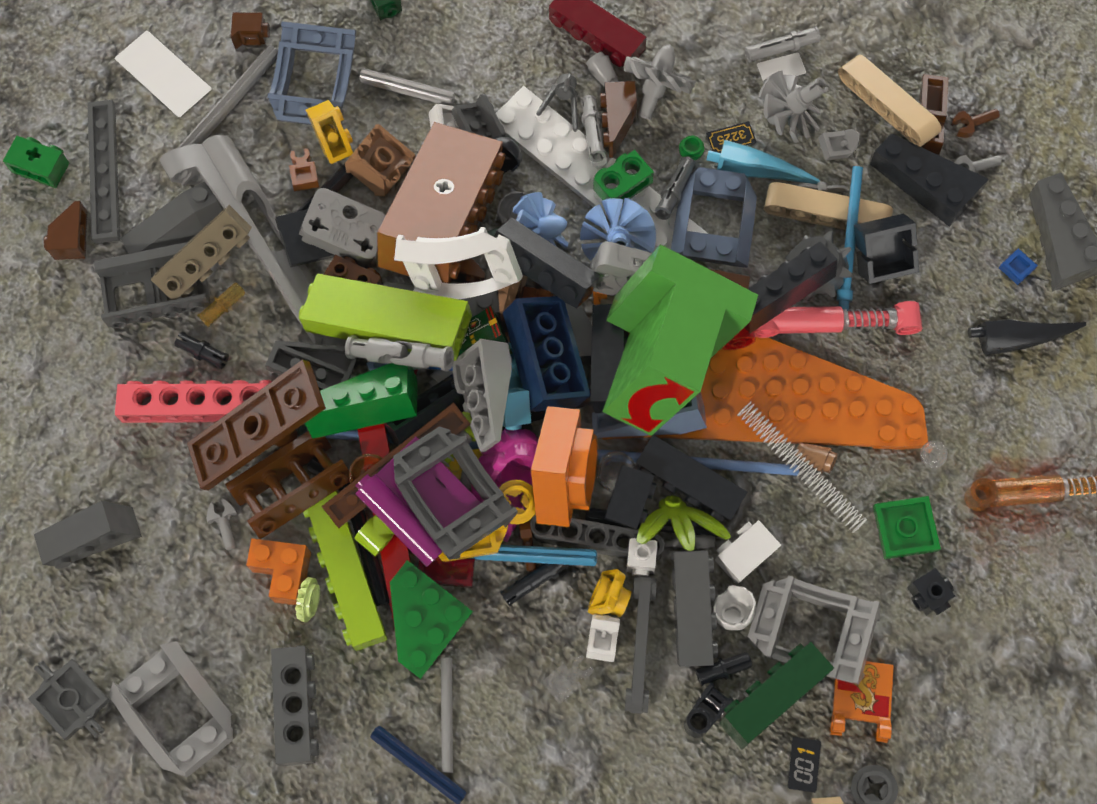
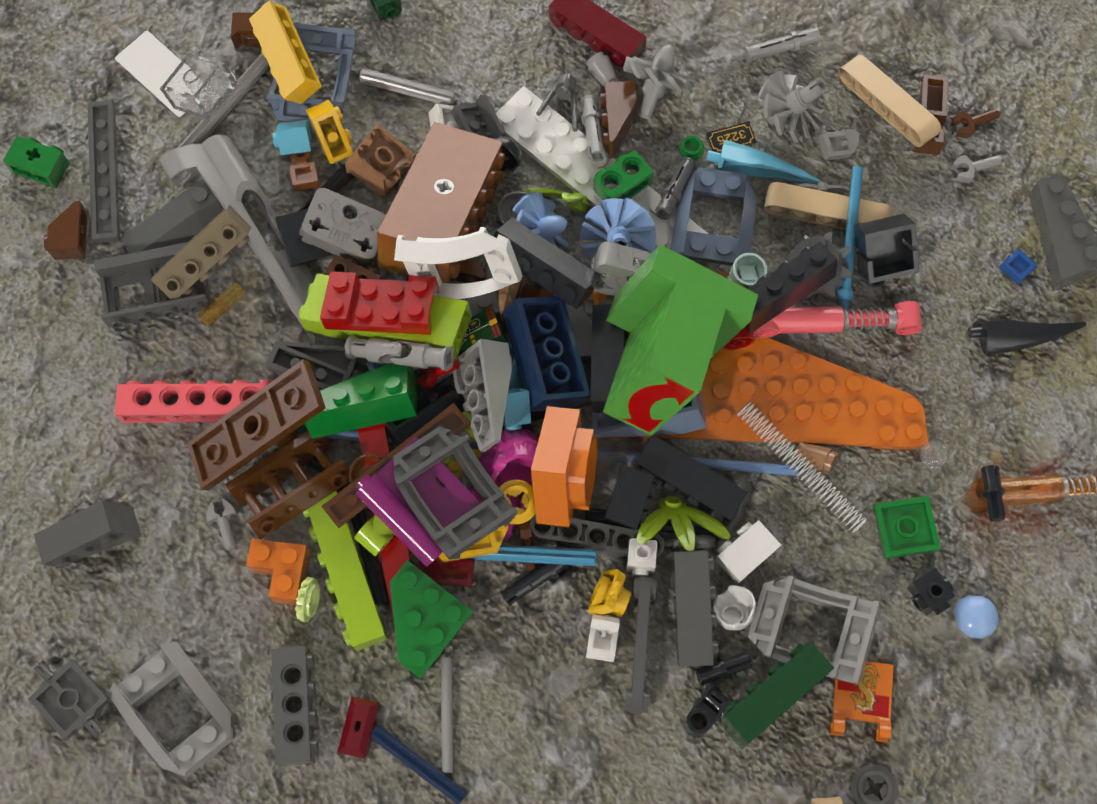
black pin [175,332,229,369] -> none
white sticker [757,53,806,81] -> none
black sticker [788,737,821,793] -> none
black wedge [870,133,989,227] -> none
none -> clear brick [160,52,238,120]
none -> yellow brick [249,0,322,104]
none -> medium azure brick [273,119,313,155]
none -> red piece [320,271,440,335]
none -> dark red piece [337,696,380,759]
none -> red bar [416,359,459,389]
none -> lime plant [520,188,591,213]
none -> light aqua wheel [727,253,767,289]
none -> light blue hair [953,595,999,639]
none -> black axle [981,465,1005,522]

